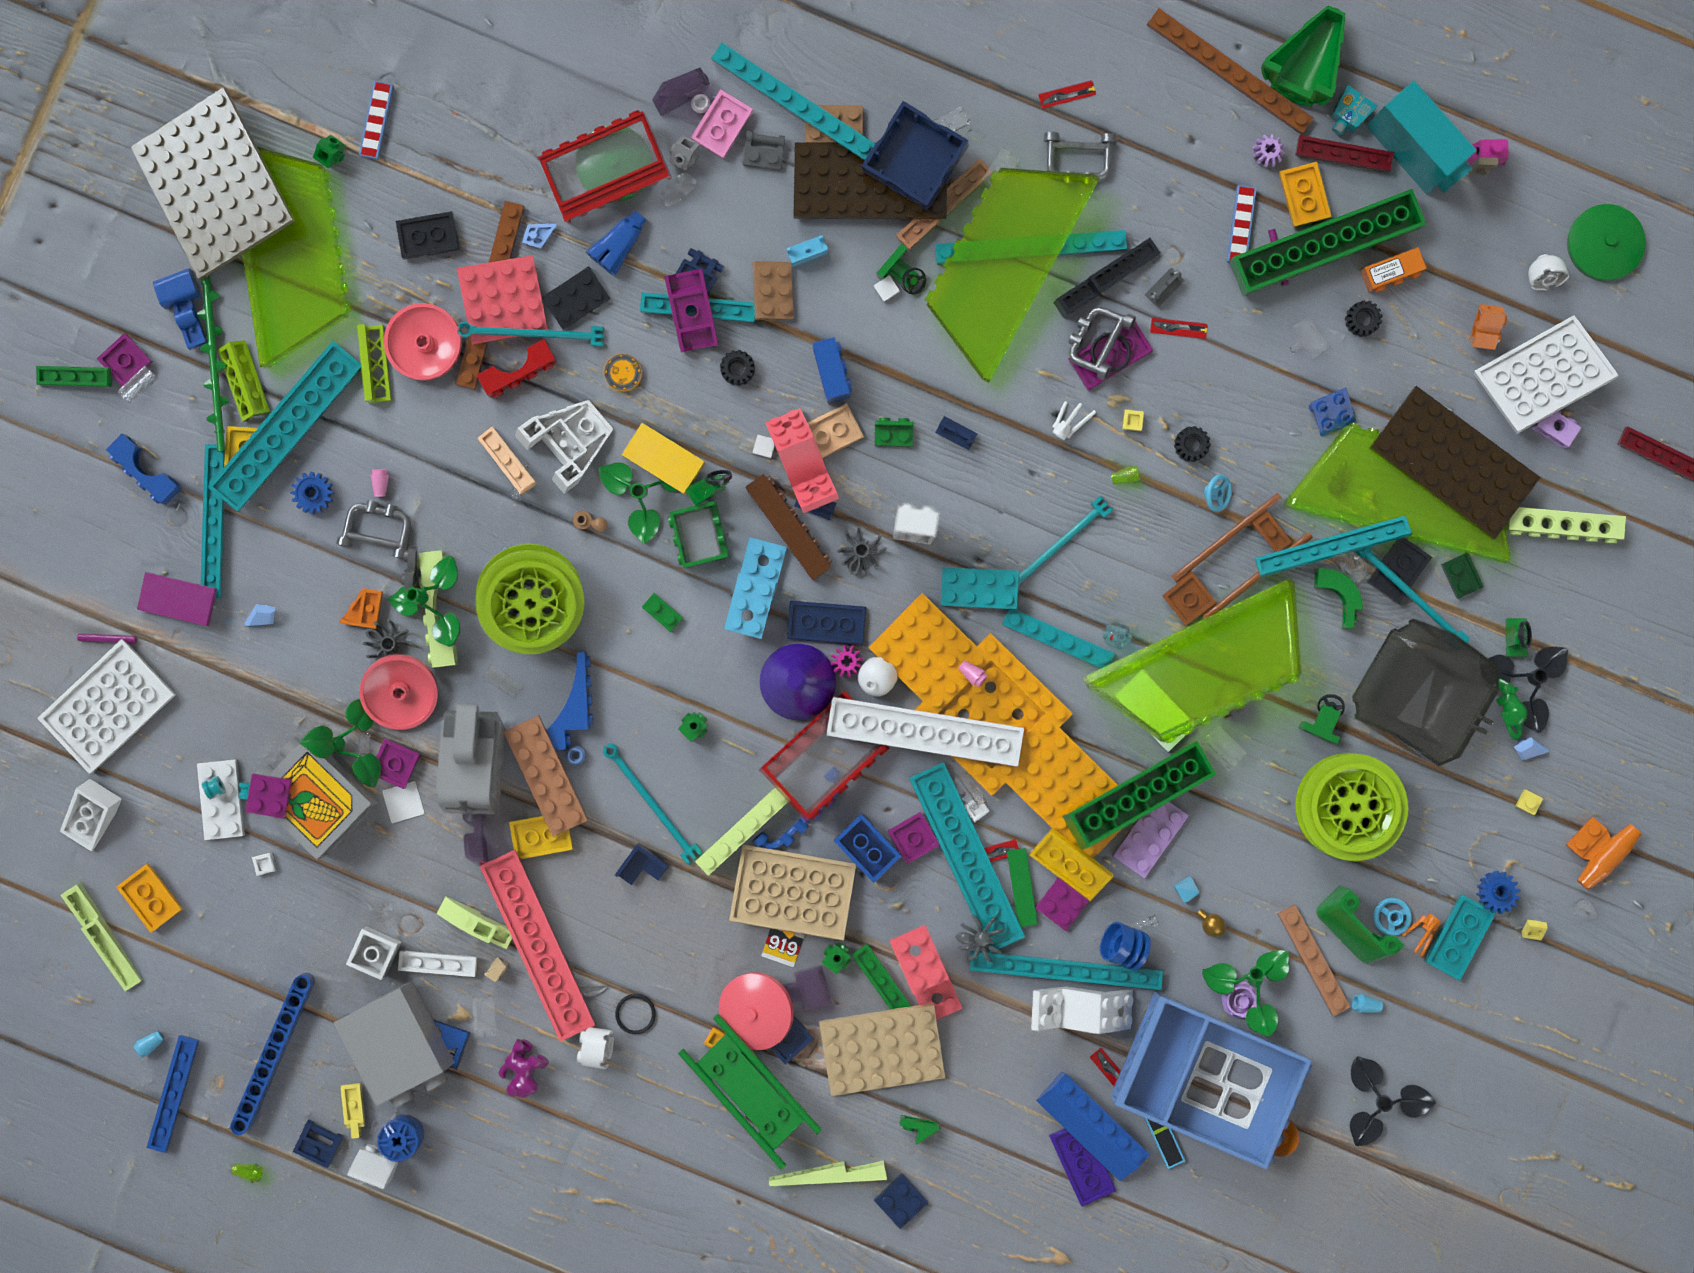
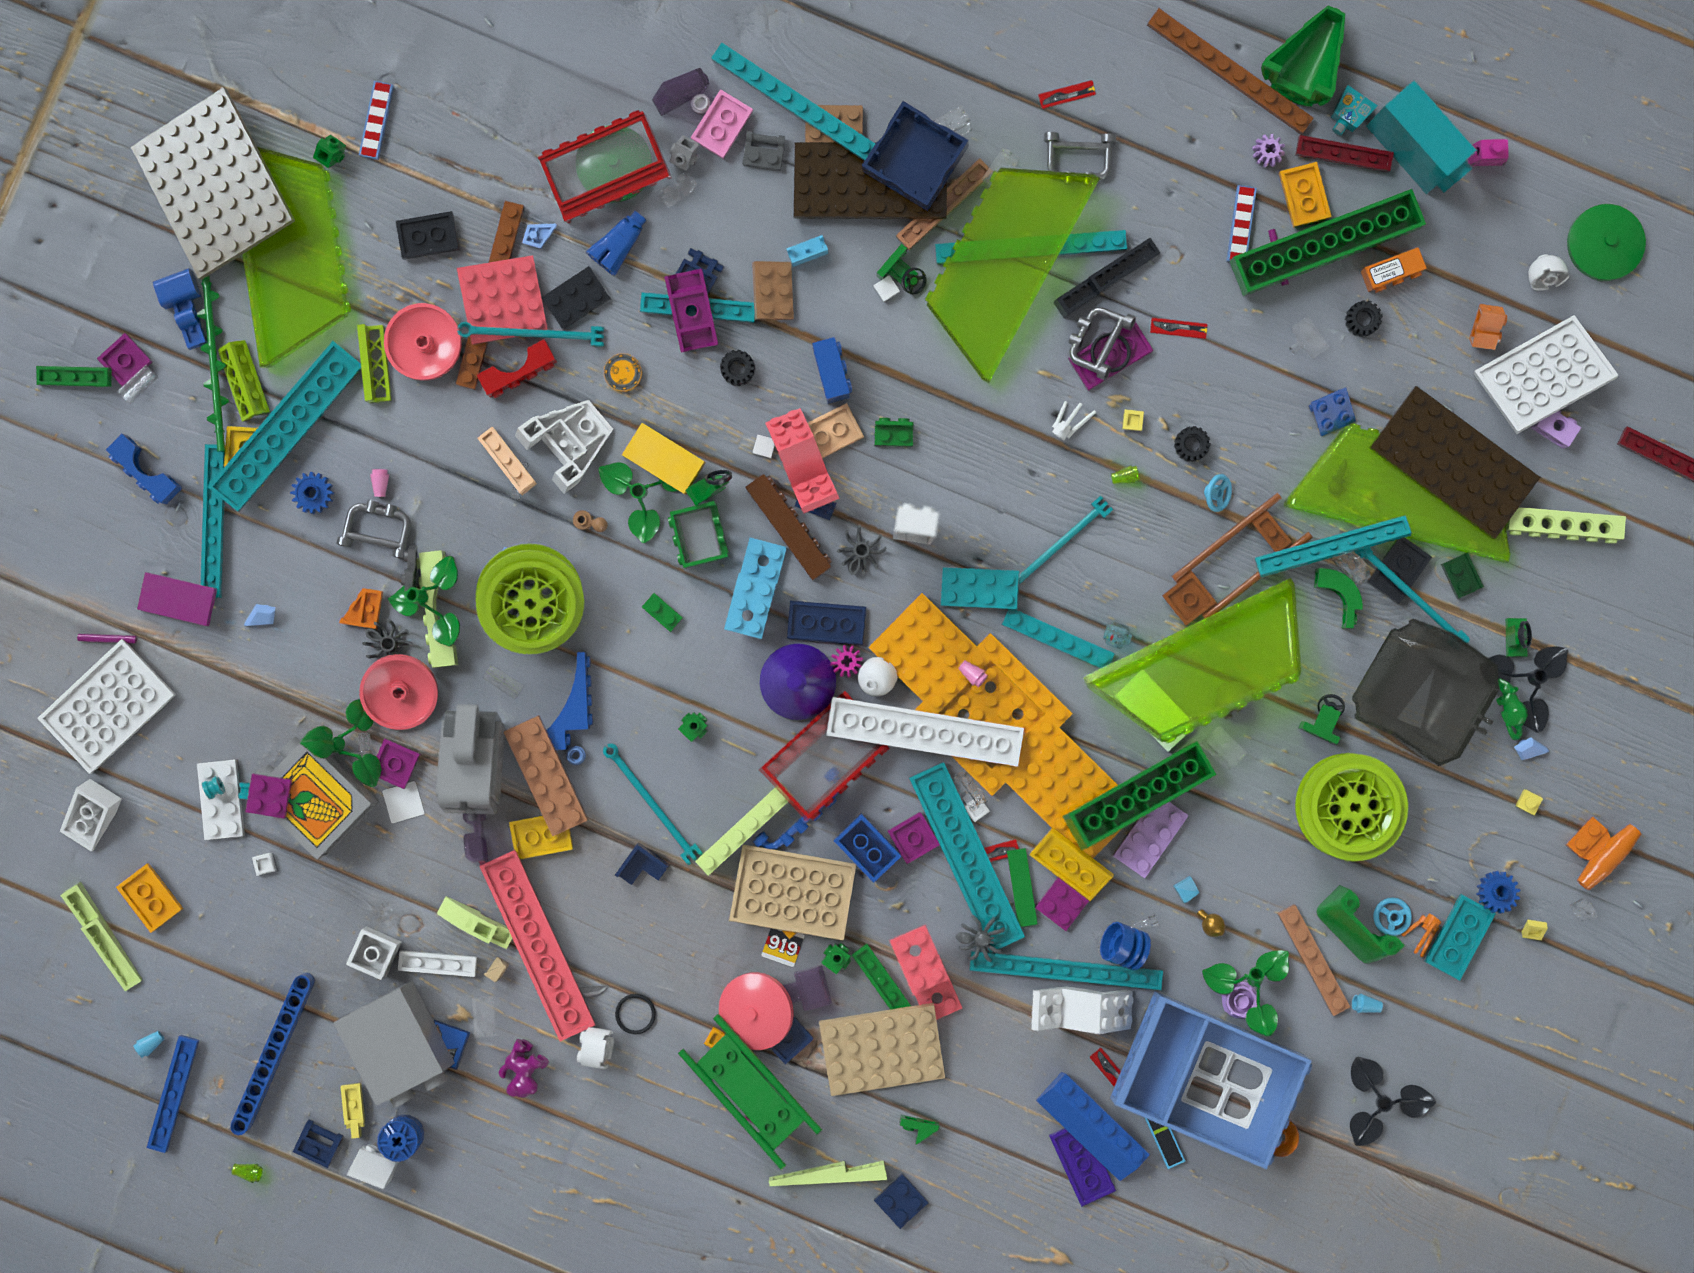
dark blue hinge [935,416,978,450] -> none
dark grey hinge [1145,268,1185,307] -> none
dark tan plate [1468,157,1498,175] -> none

